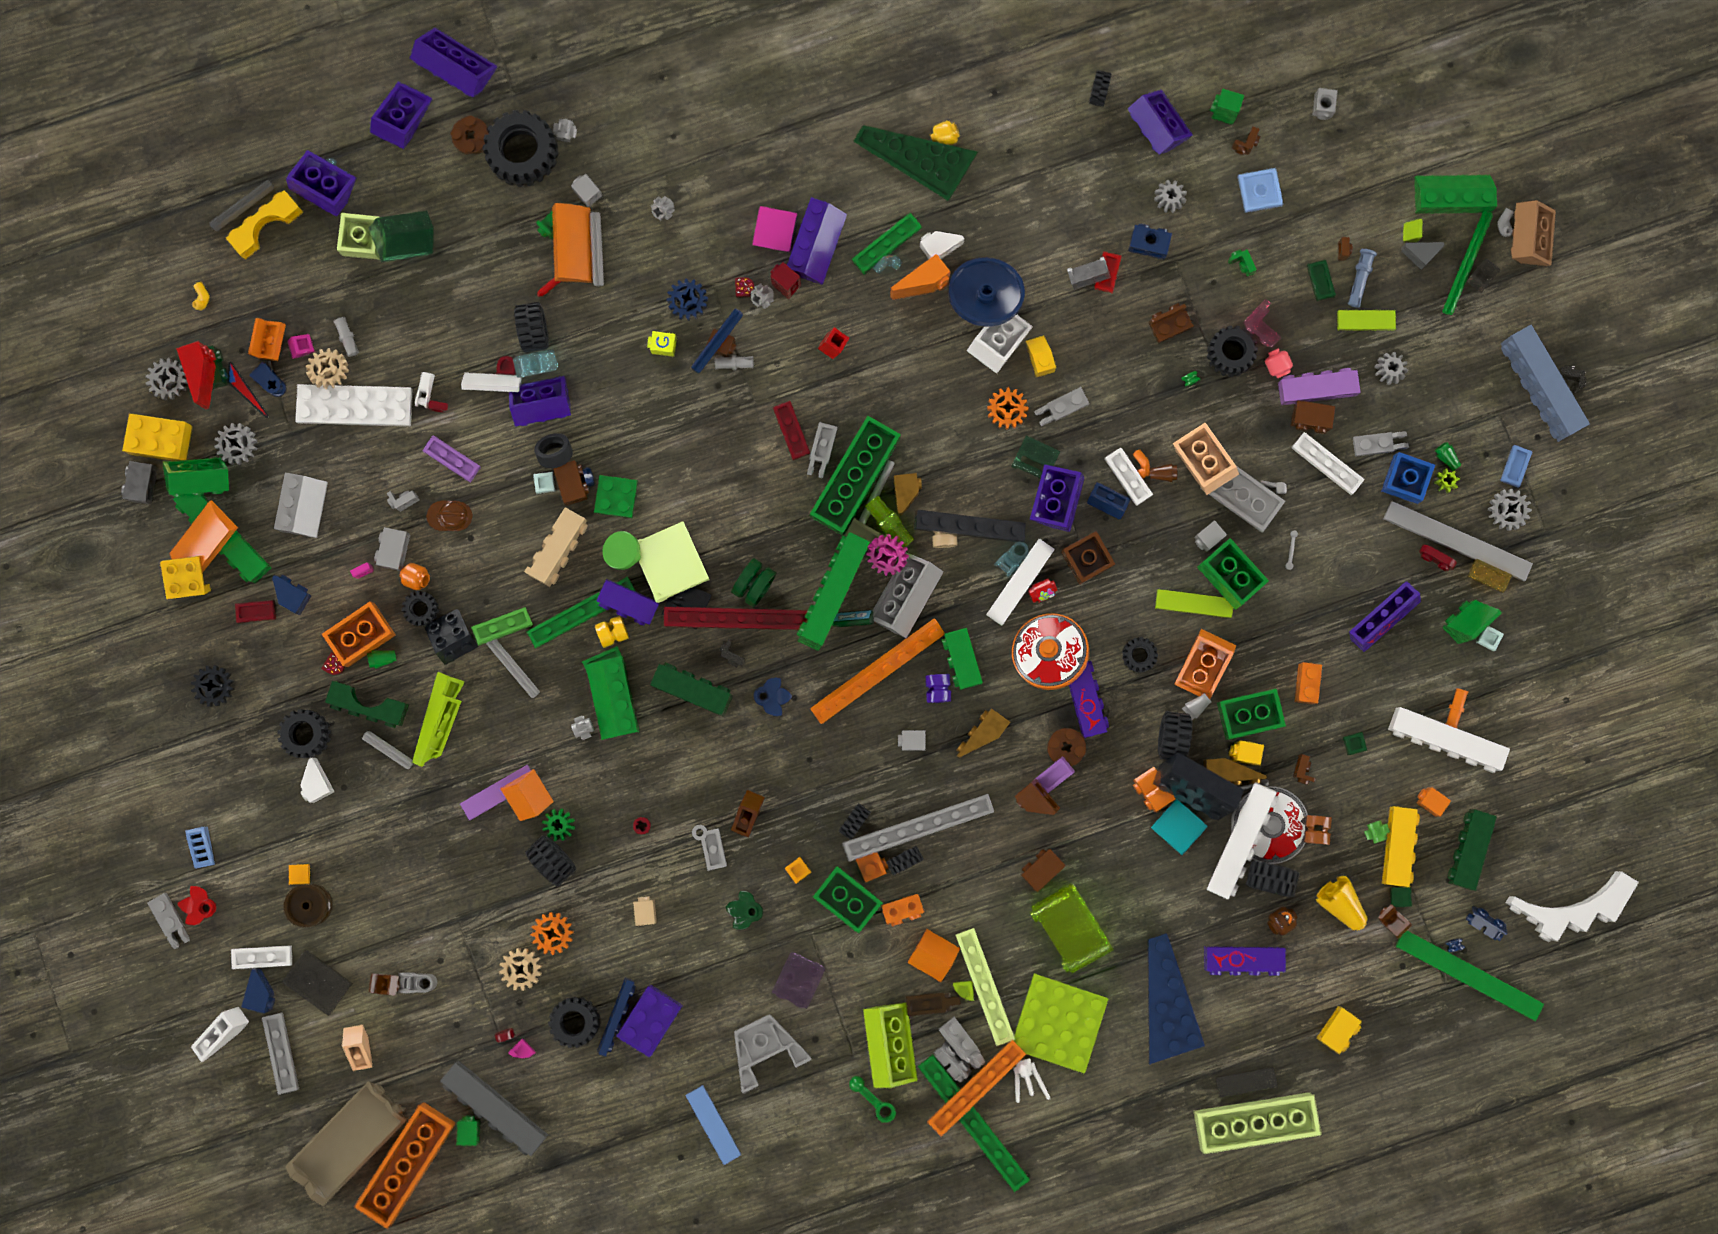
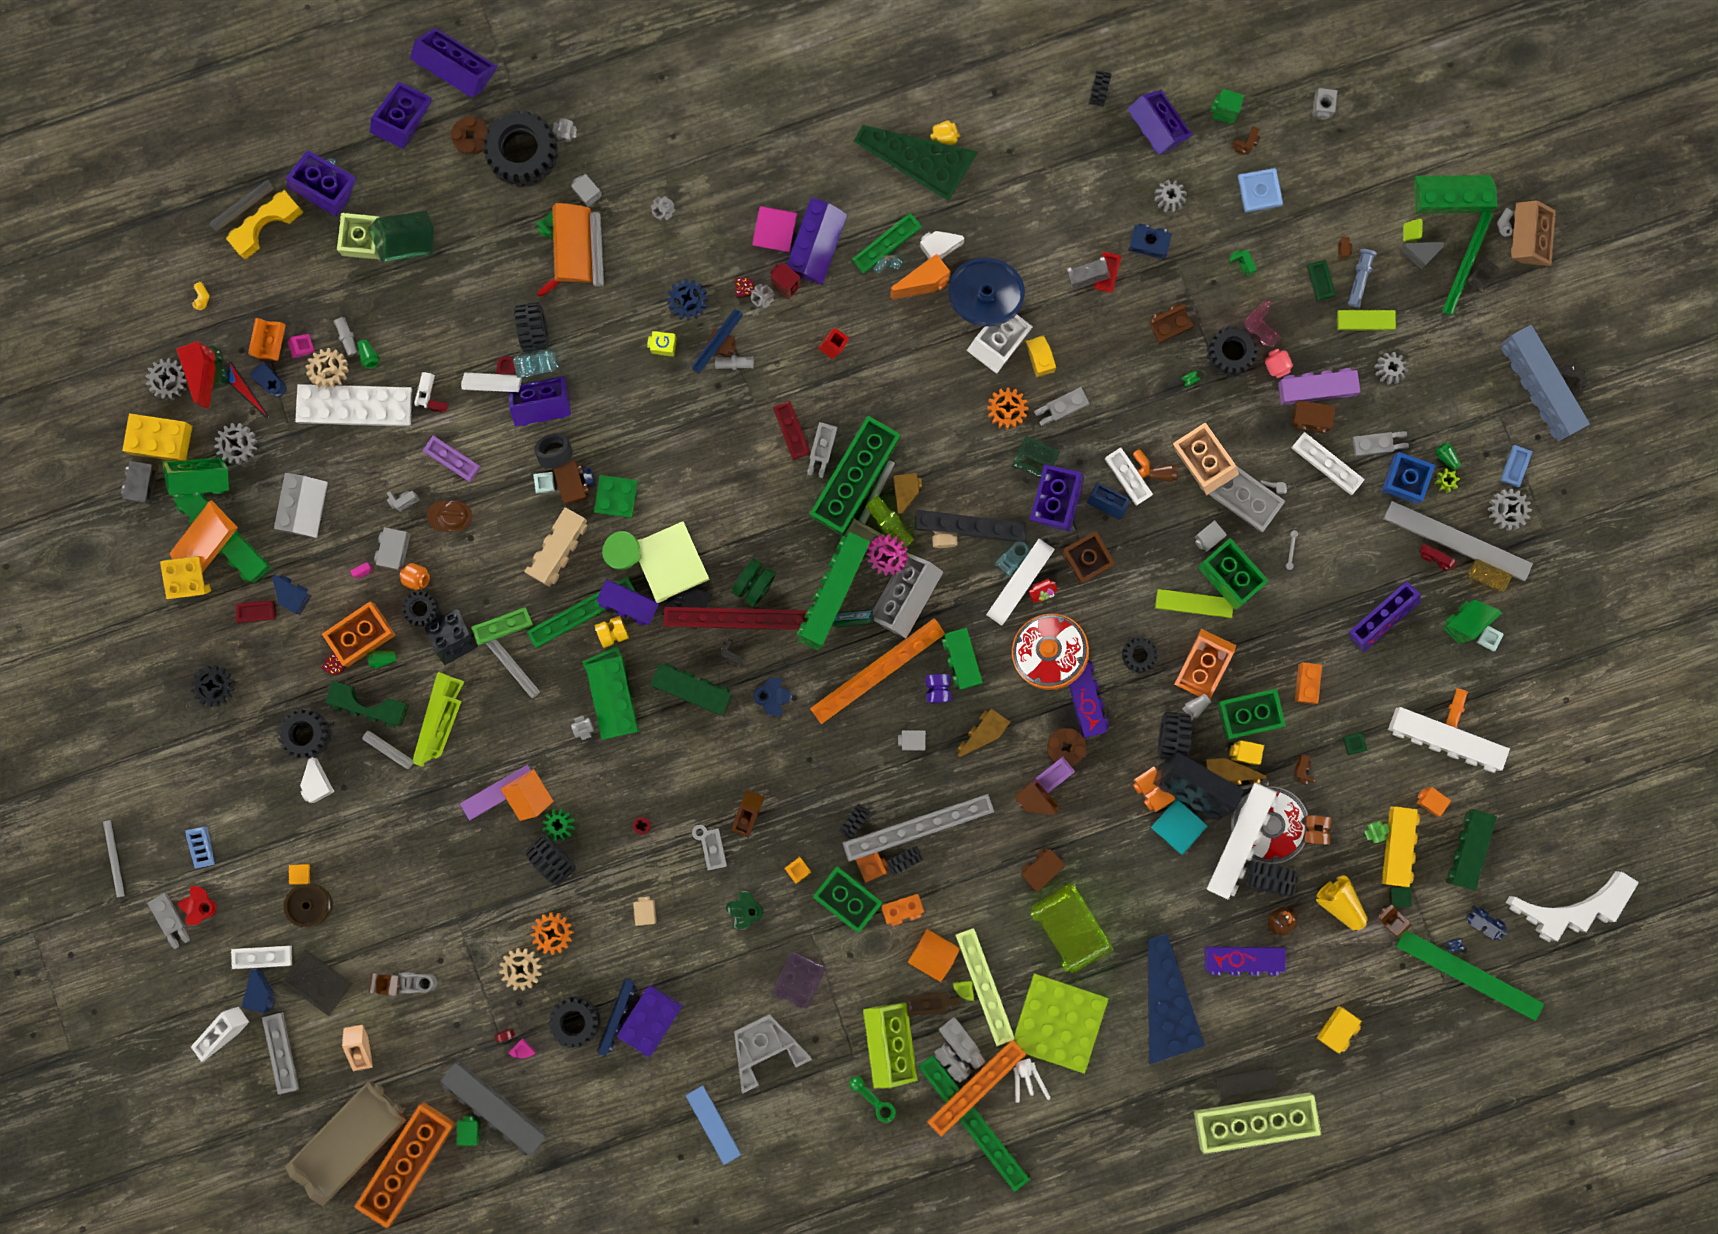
none -> light grey bar [103,820,125,898]
none -> green cone [357,339,379,369]

